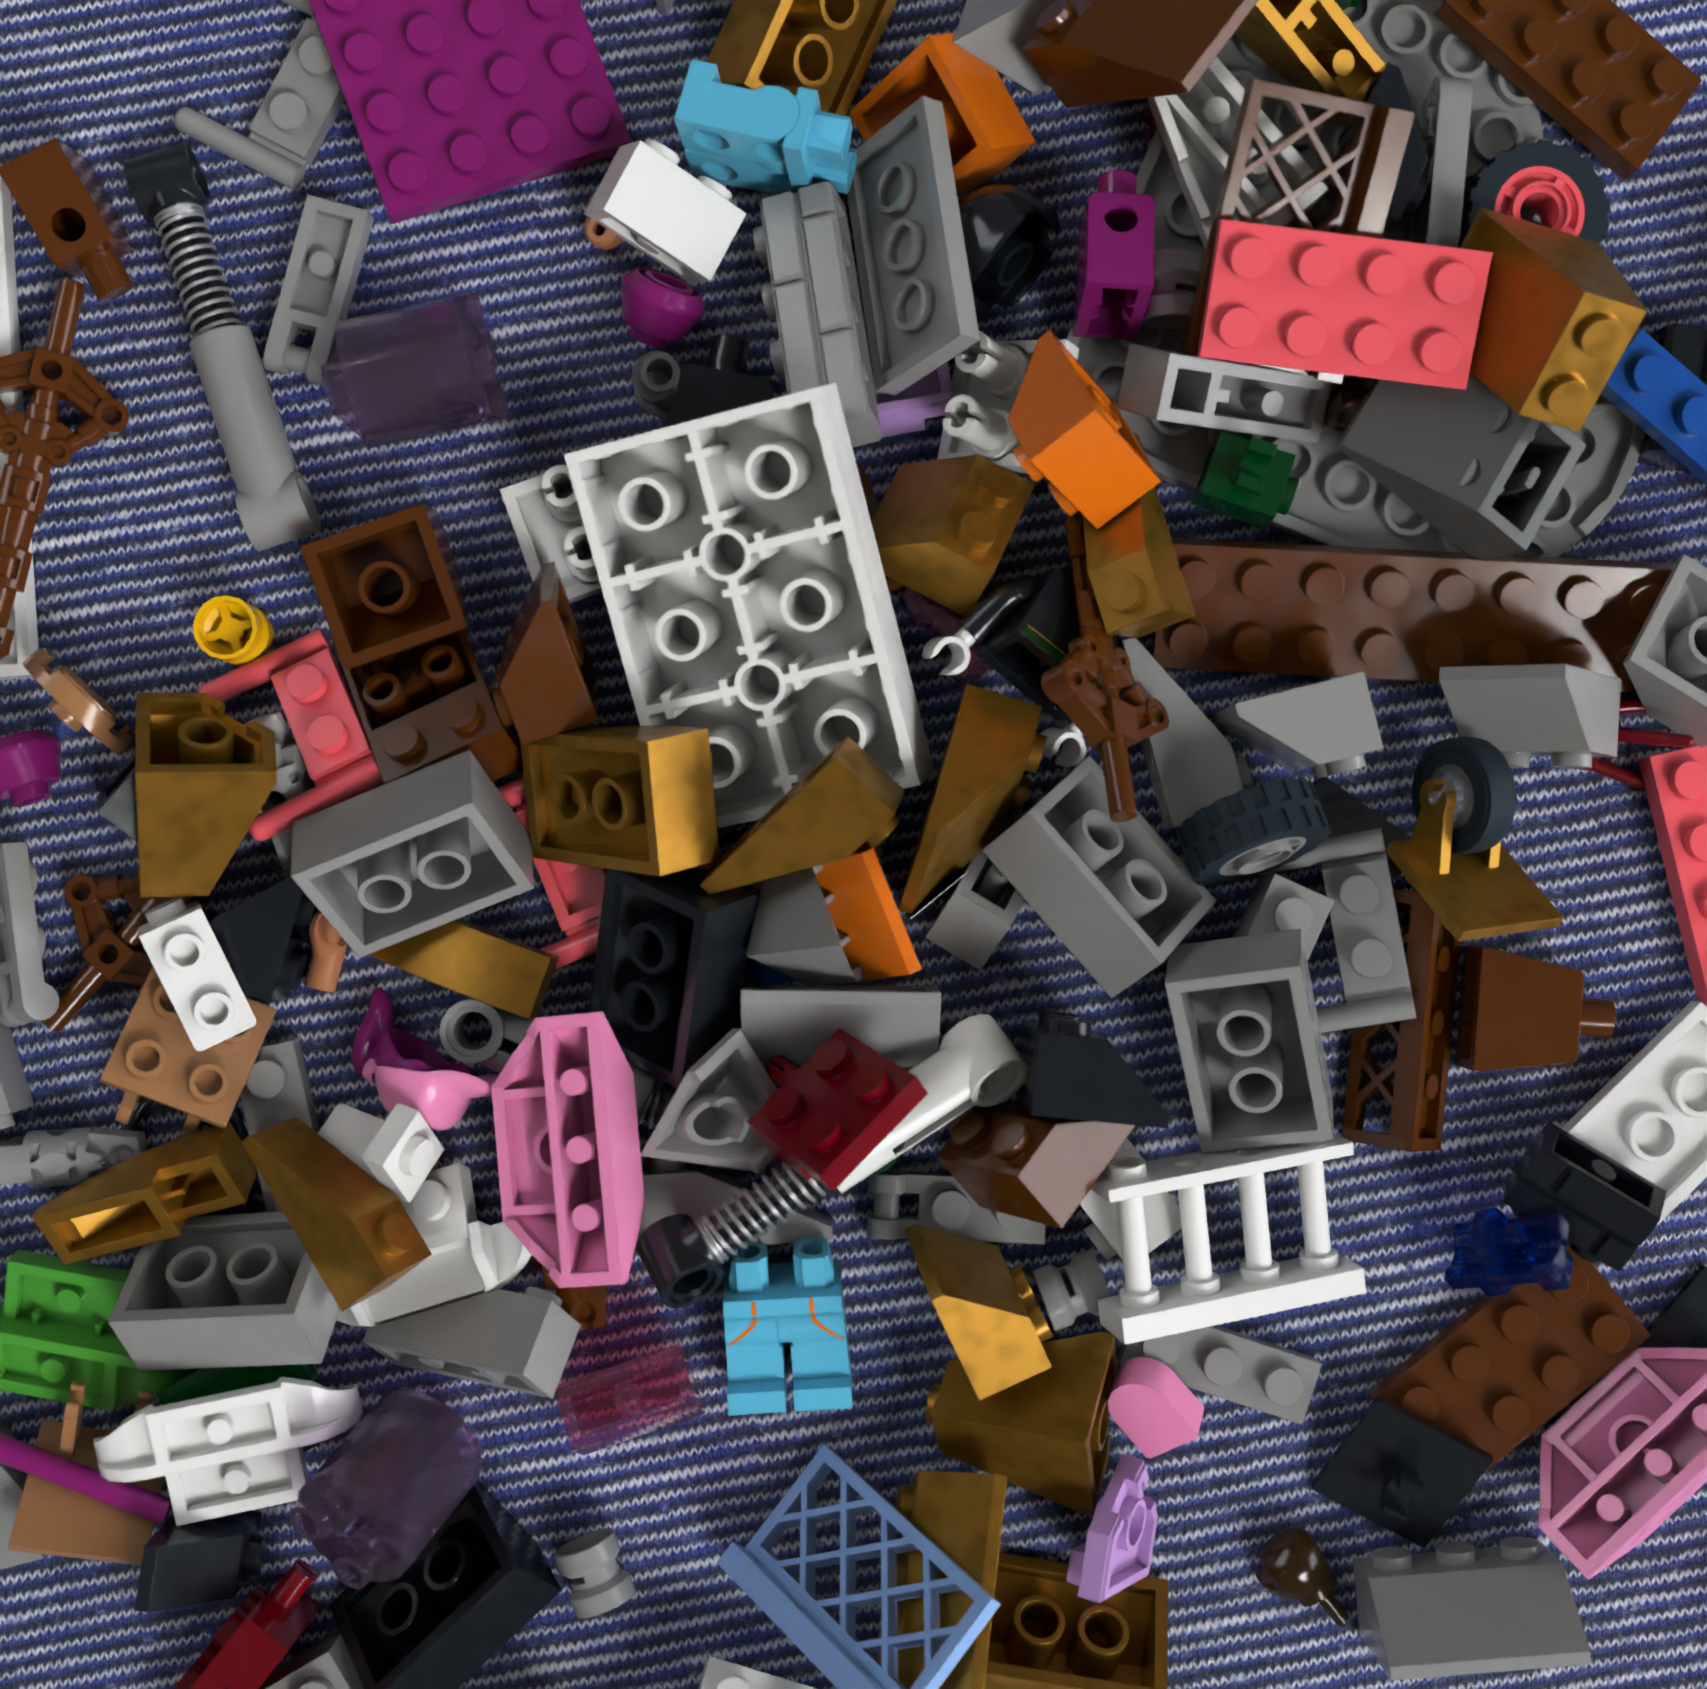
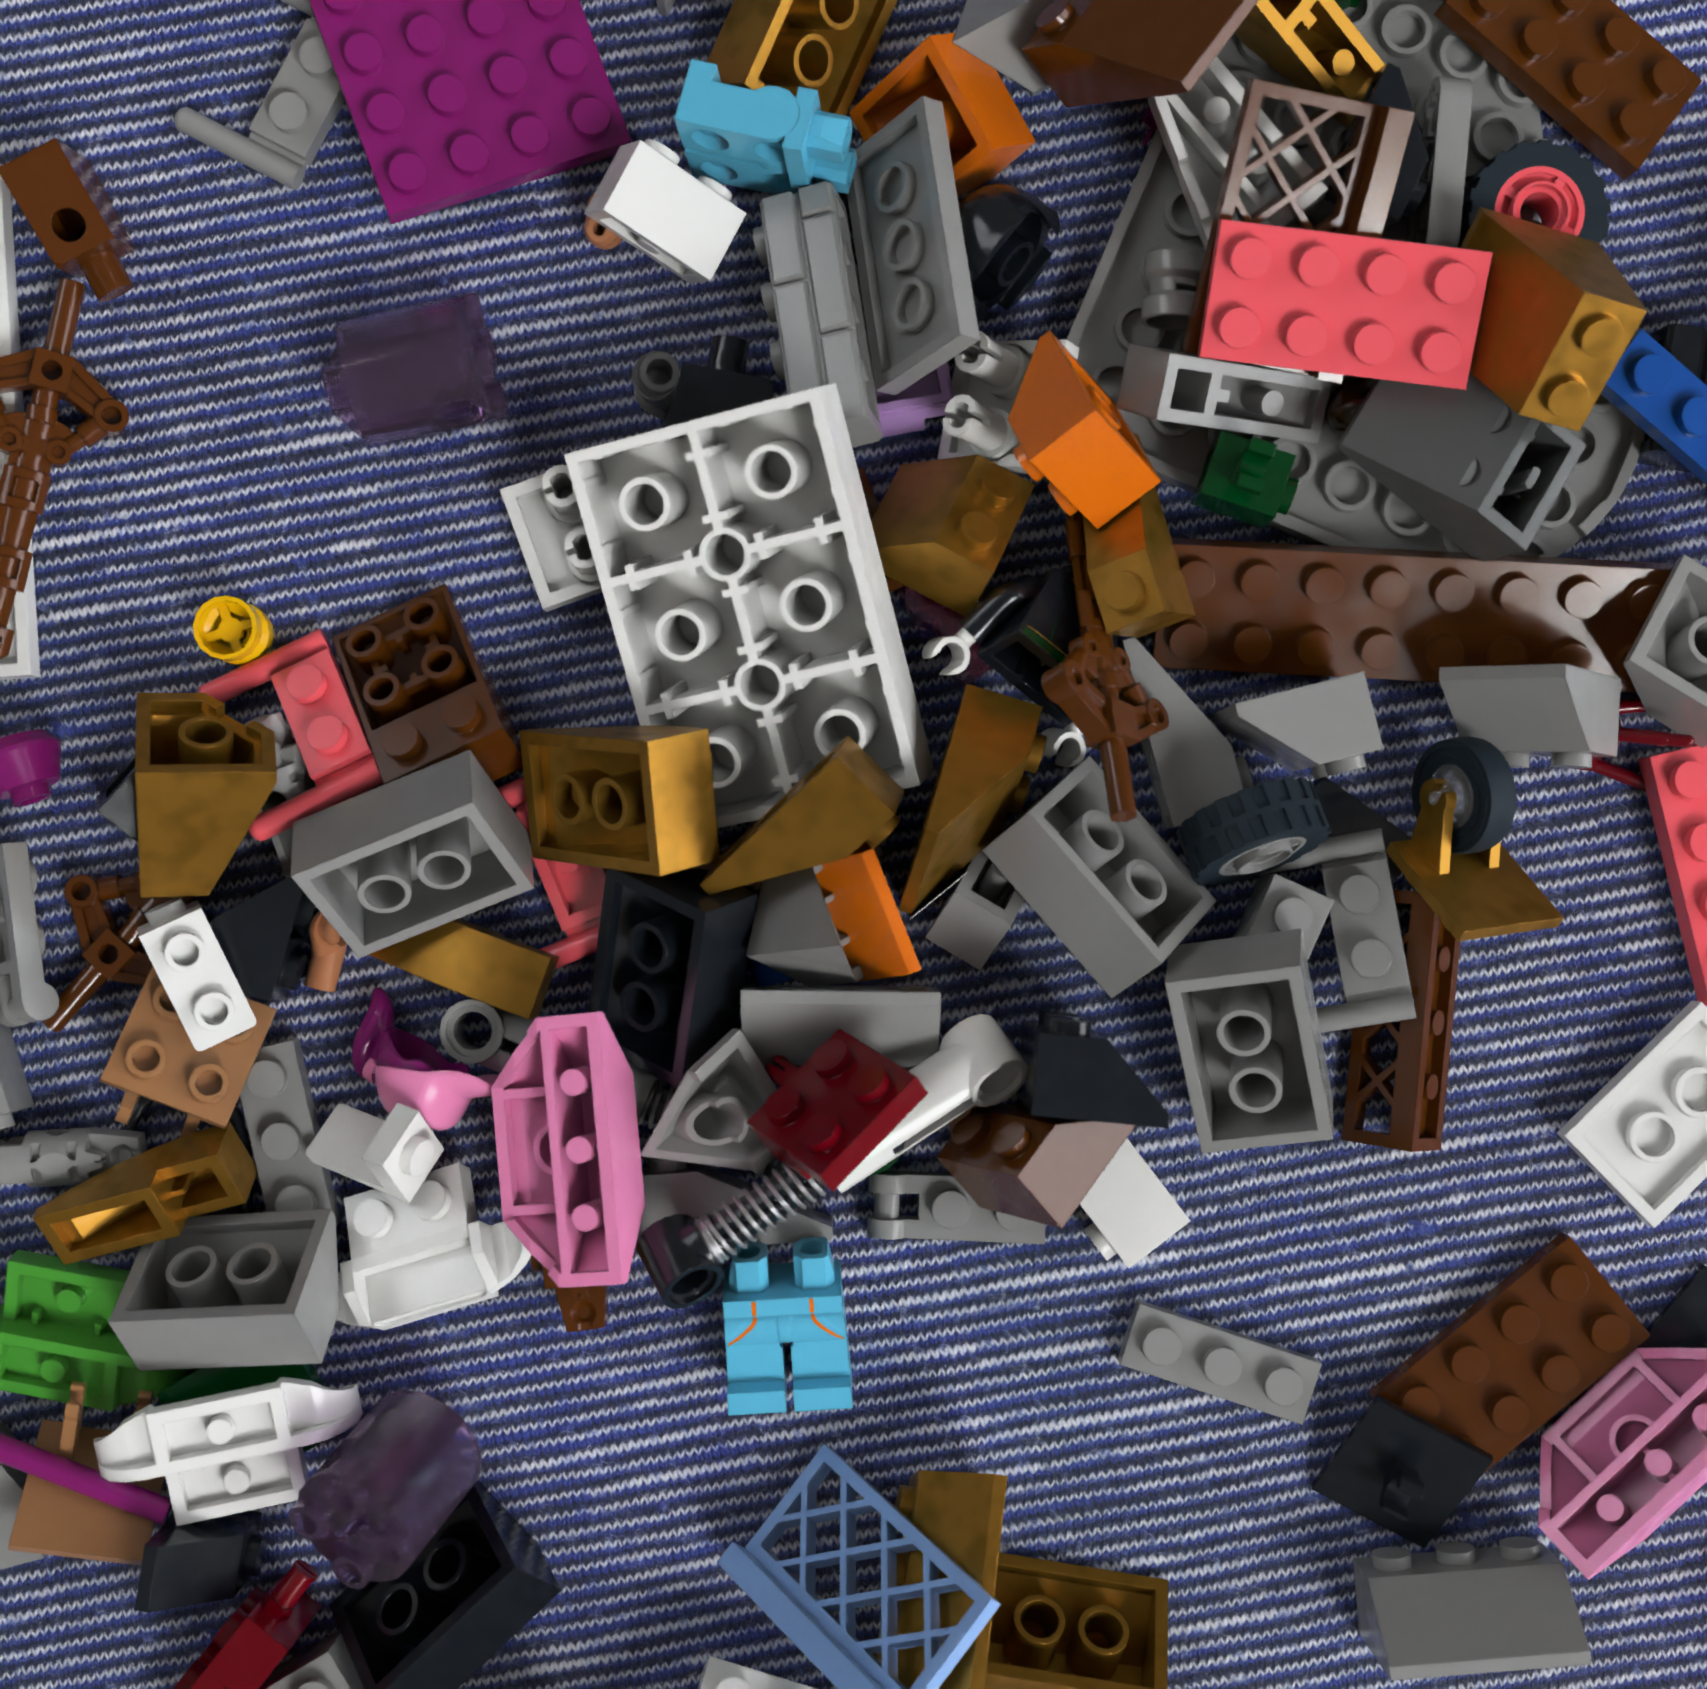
medium nougat plate [23,647,136,755] -> none
piece [123,141,321,552] -> none
pearl gold slope [242,1117,432,1311] -> none
light grey plate [263,194,374,386] -> none
reddish brown slope [300,503,470,671] -> none
light grey slope [363,1287,581,1399] -> none
reddish brown slope [492,561,598,745] -> none
light grey wheel [553,1528,636,1619] -> none
clear pink brick [555,1344,705,1455] -> none
magenta cone [622,267,705,348] -> none
pearl gold slope [905,1224,1053,1401] -> none
pearl gold slope [926,1331,1118,1516] -> none
light grey wheel [1032,1249,1111,1332] -> none
lavender plate [1066,1454,1158,1603] -> none
magenta torso [1073,170,1155,340] -> none
white fence [1090,1133,1366,1345] -> none
bright pink piece [1107,1357,1204,1458] -> none
dark brown piece [1256,1526,1349,1625] -> none
clear blue hips [1444,1208,1574,1295] -> none
reddish brown torso [1455,946,1616,1071] -> none
black brick [1501,1122,1666,1272] -> none

